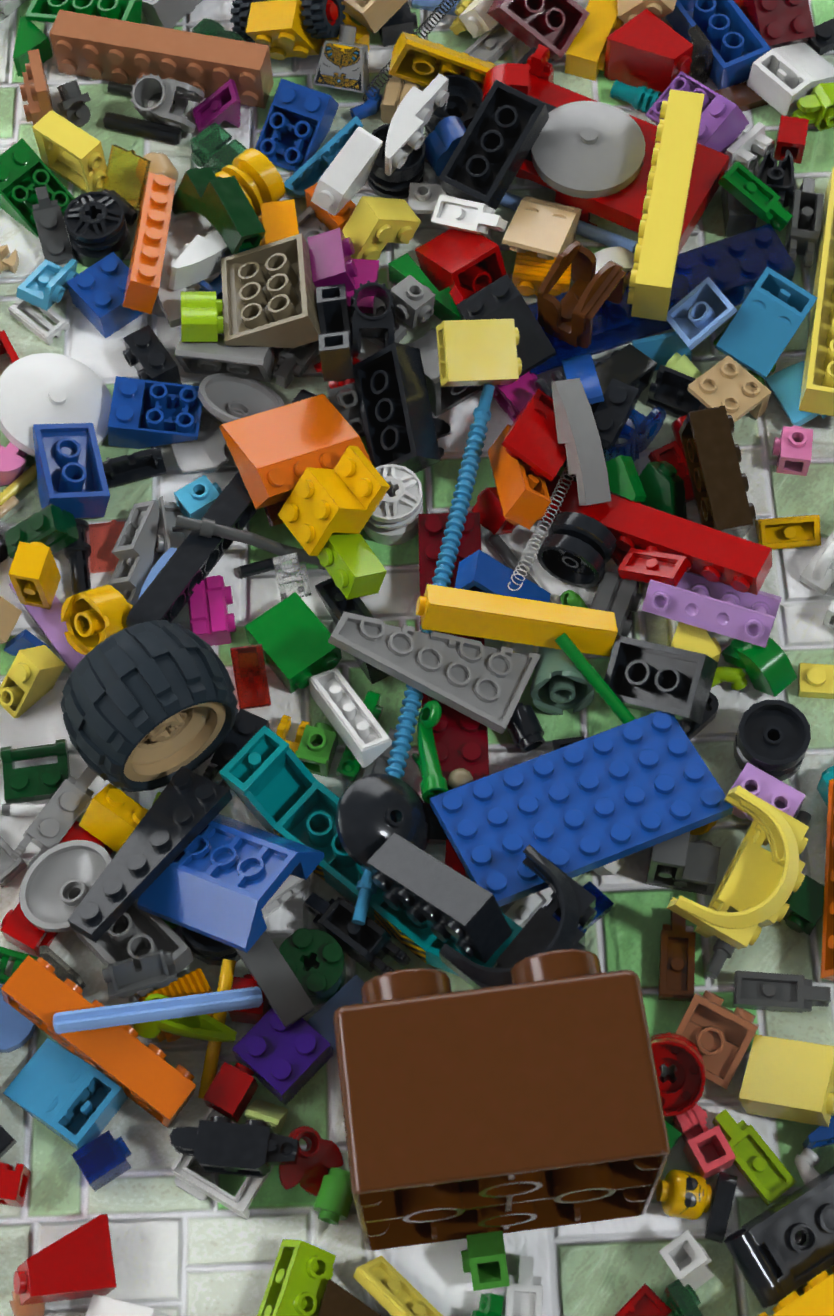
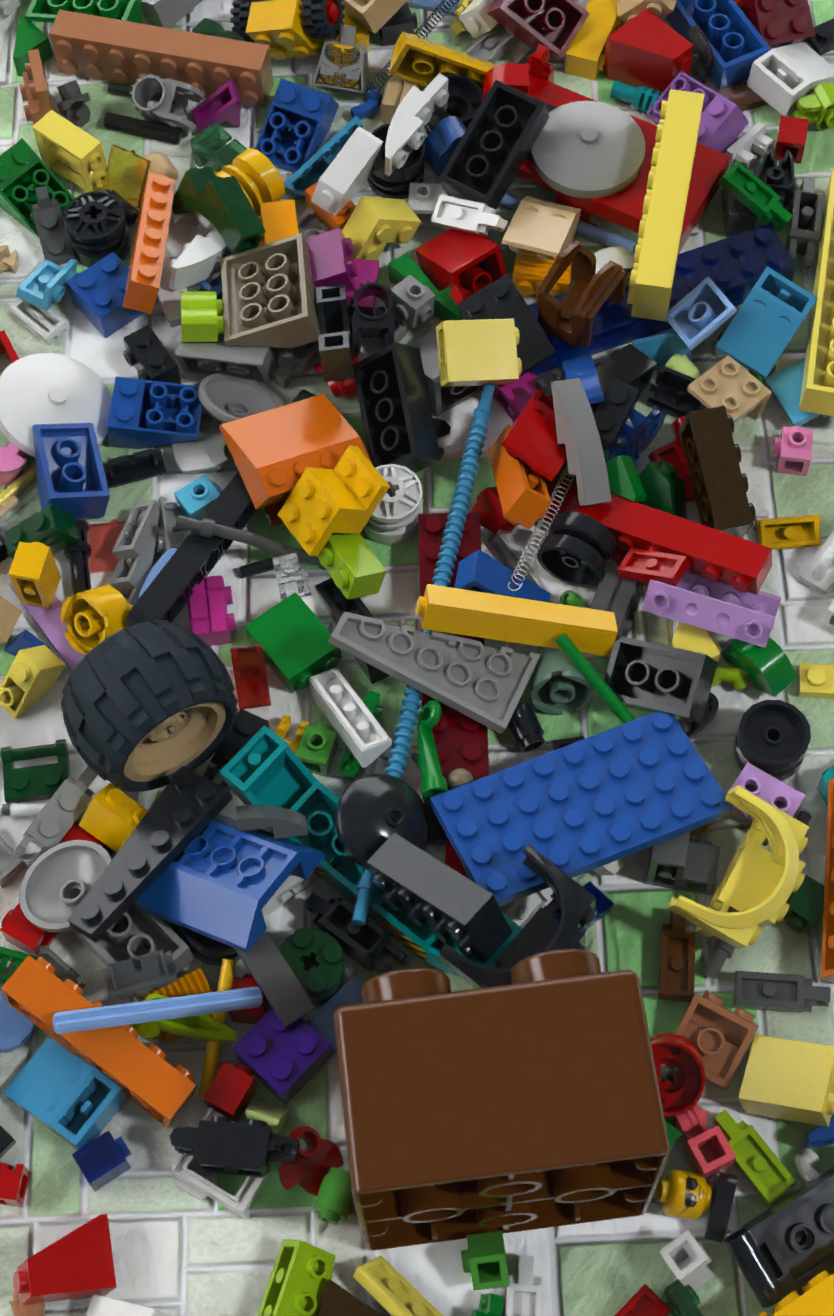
dark grey hips [327,382,365,437] -> none
none -> dark grey slope [236,805,308,839]

